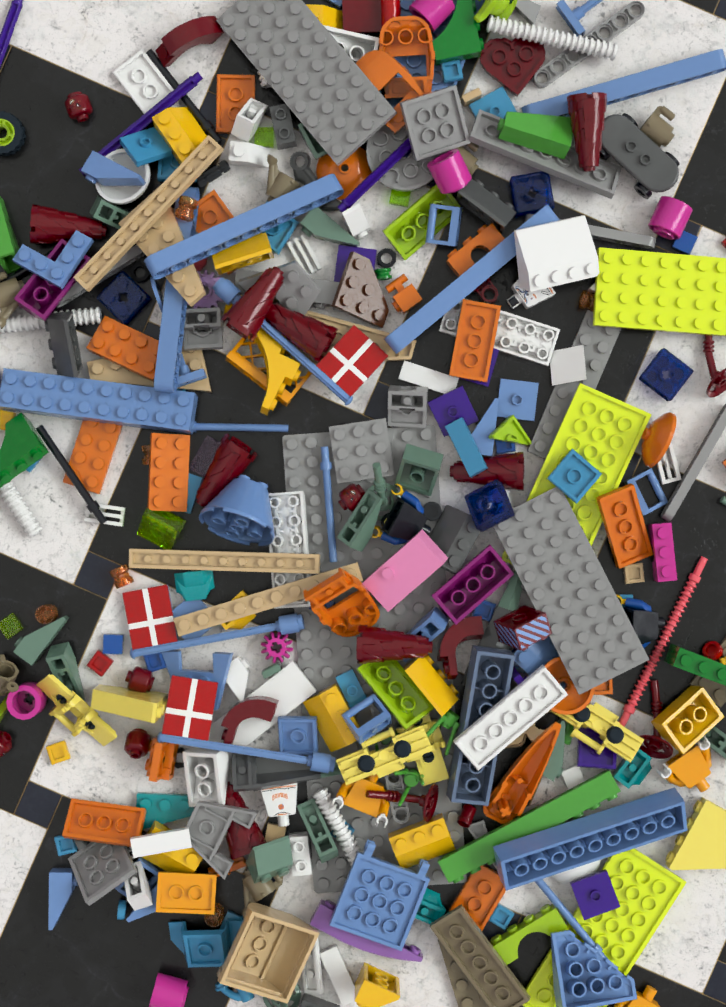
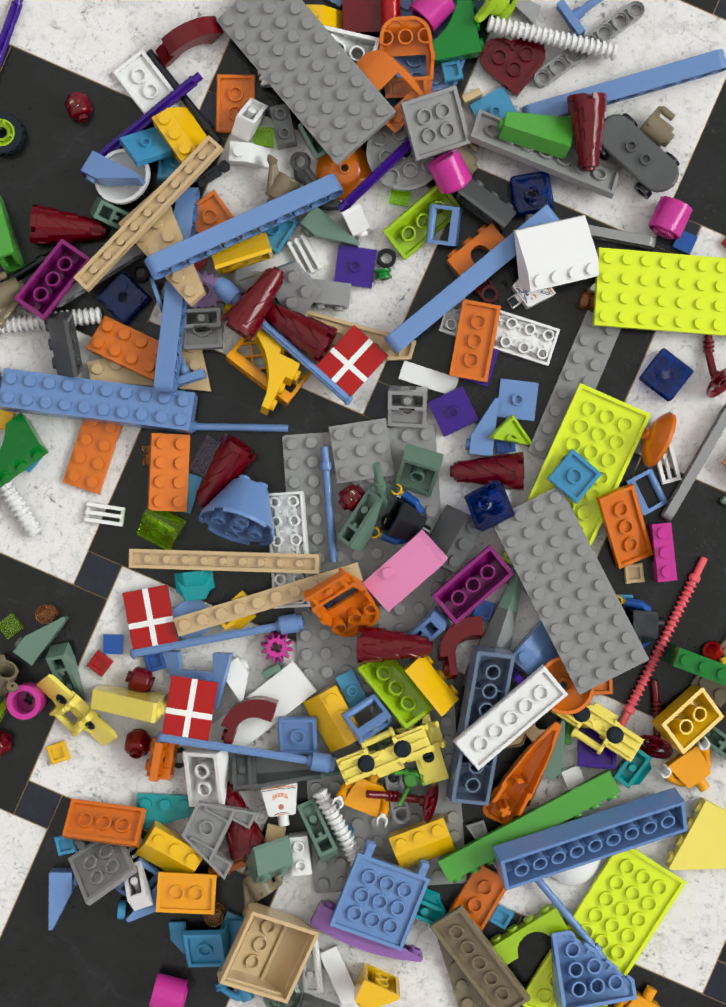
medium blue plate [12,230,94,289] -> none
black bar [36,425,107,525] -> none
clear orange wheel [109,564,134,589] -> none
white tile [130,827,192,858] -> none
clear orange wheel [174,196,199,222] -> none
plate [331,251,389,328] -> none
orange brick [385,274,423,315] -> none
black tile [423,502,442,521] -> none
bright green plant [426,709,460,756] -> none
dark azure tile [445,417,488,478] -> none
dark red piece [457,804,476,828] -> none
dark red container [493,605,552,651] -> none
white sticker [550,345,587,386] -> none
dark purple plate [570,869,620,920] -> none

